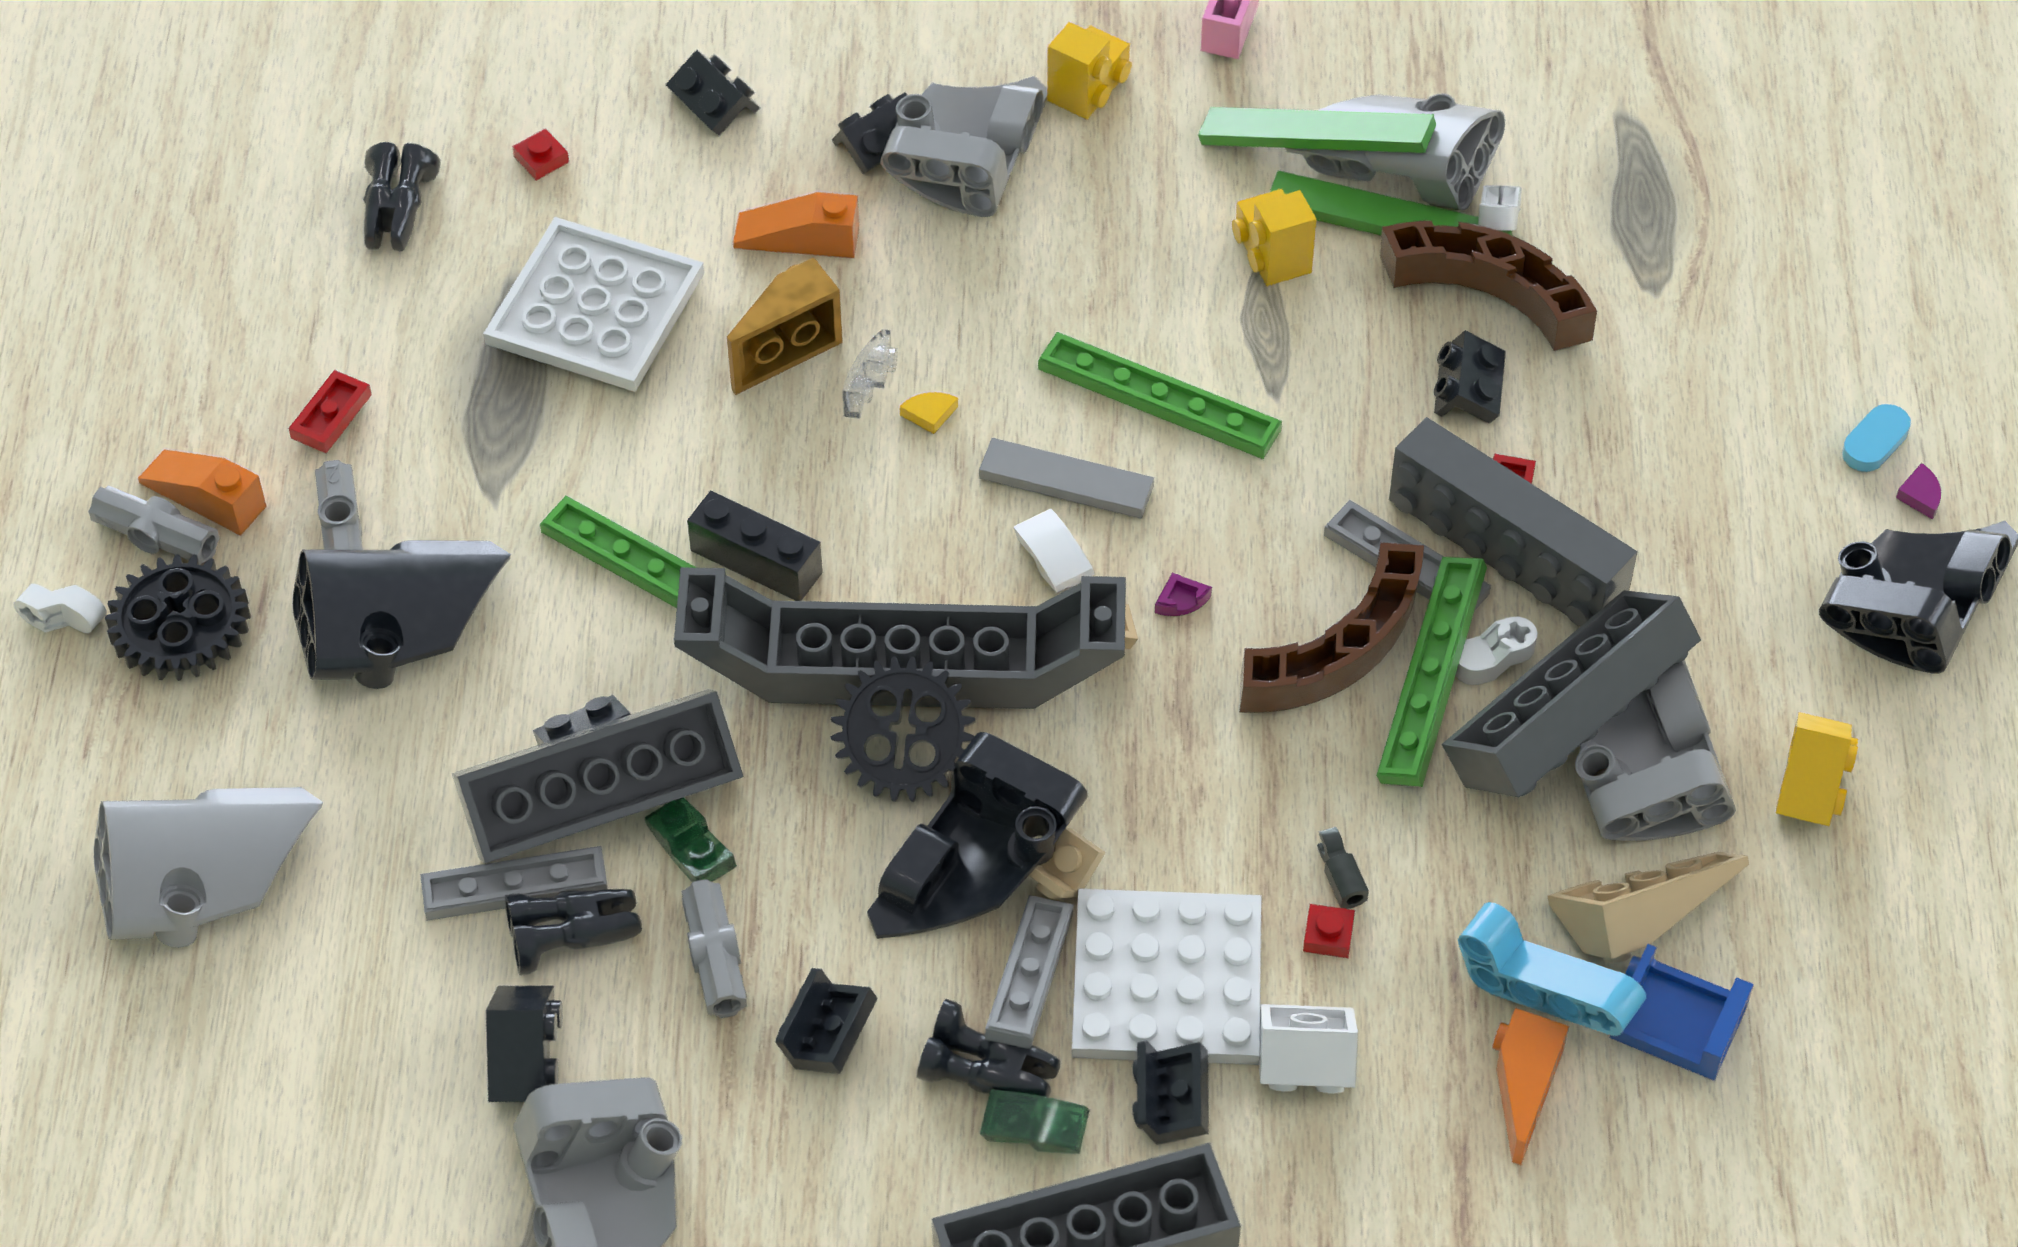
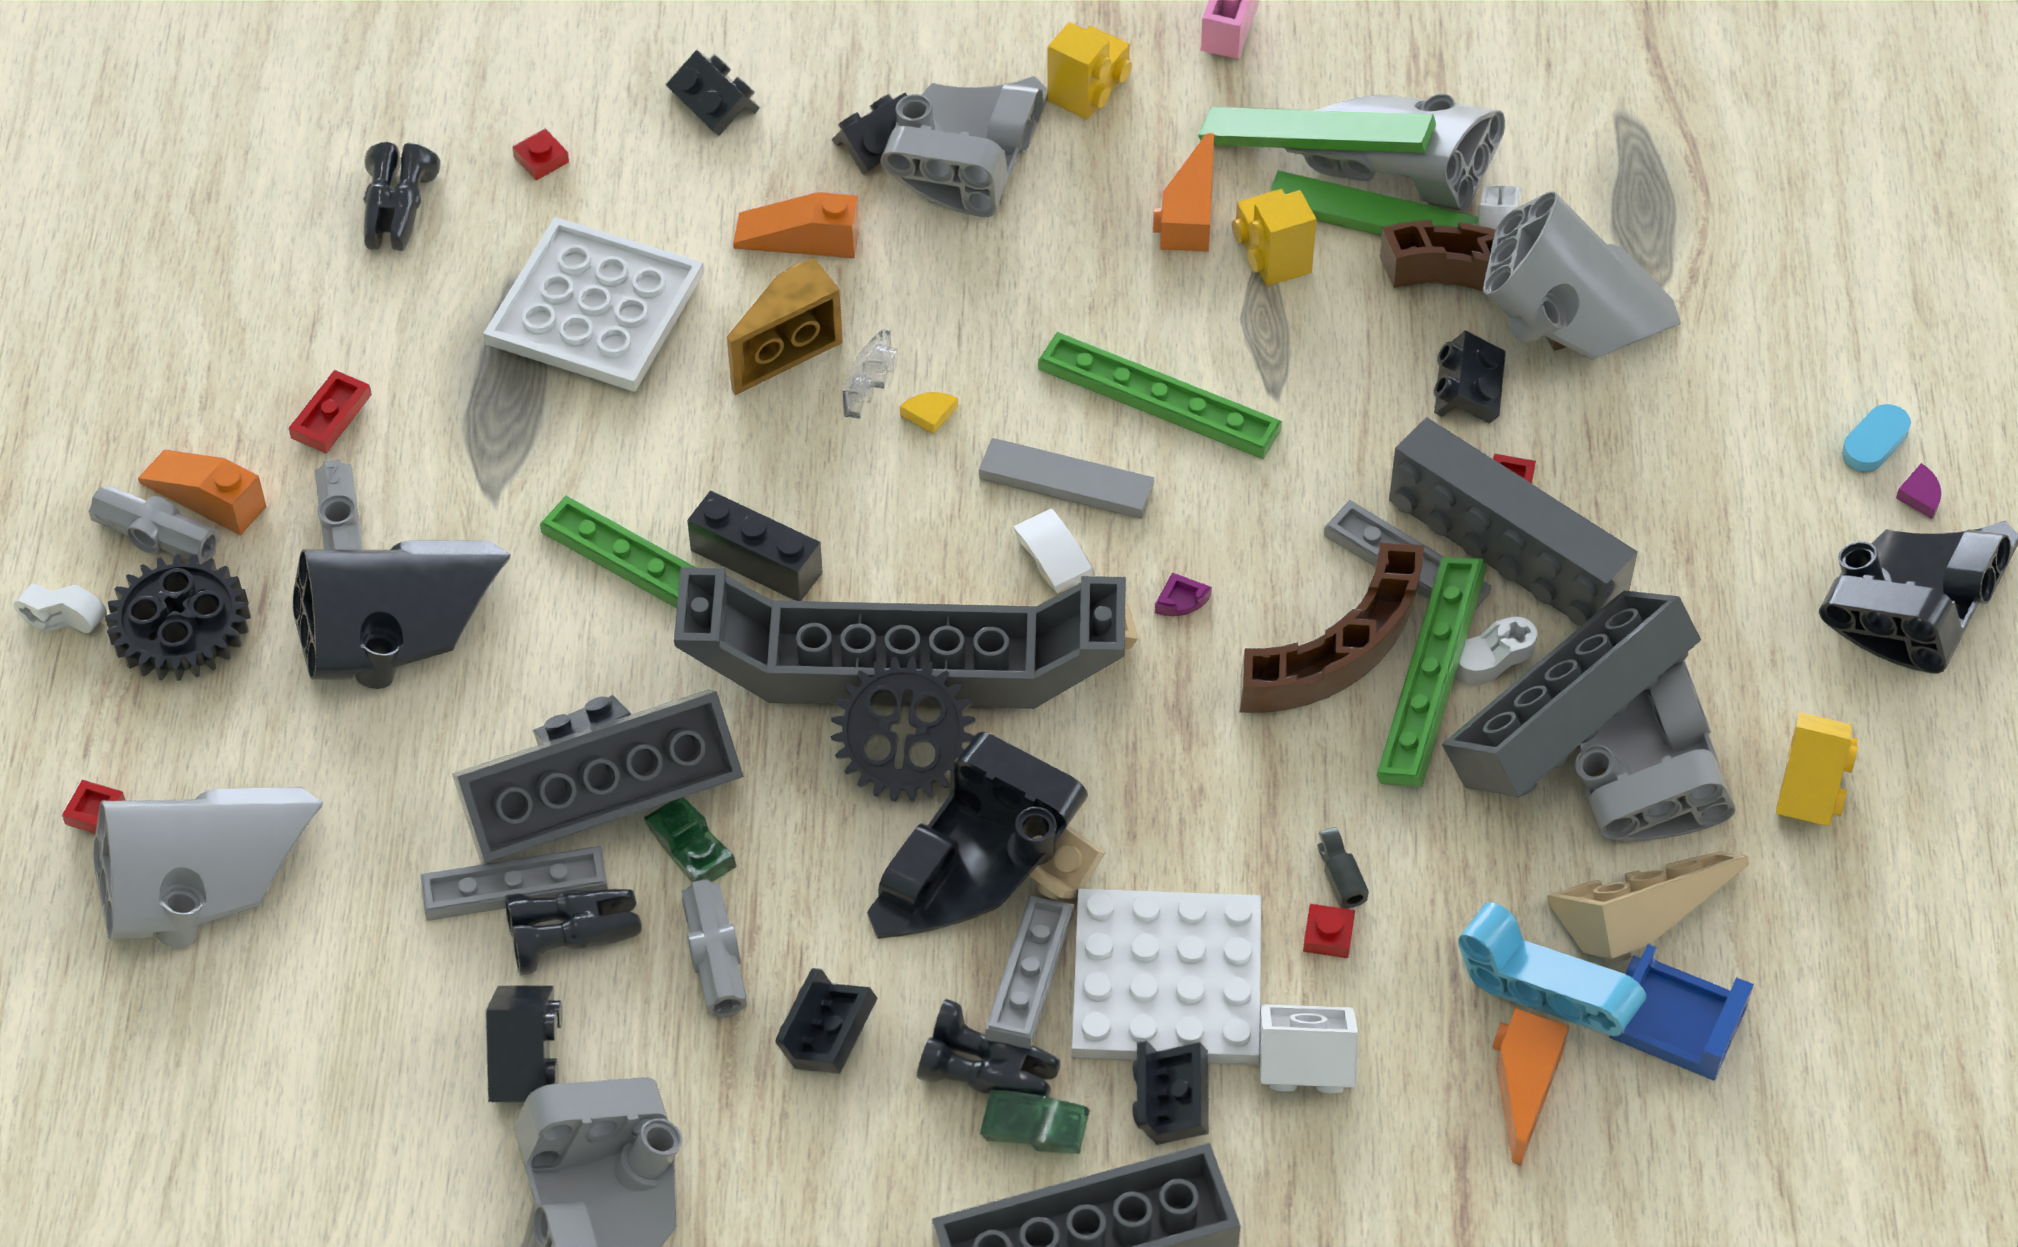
none -> red plate [62,779,126,834]
none -> orange slope [1153,133,1214,252]
none -> light grey panel [1483,191,1681,360]

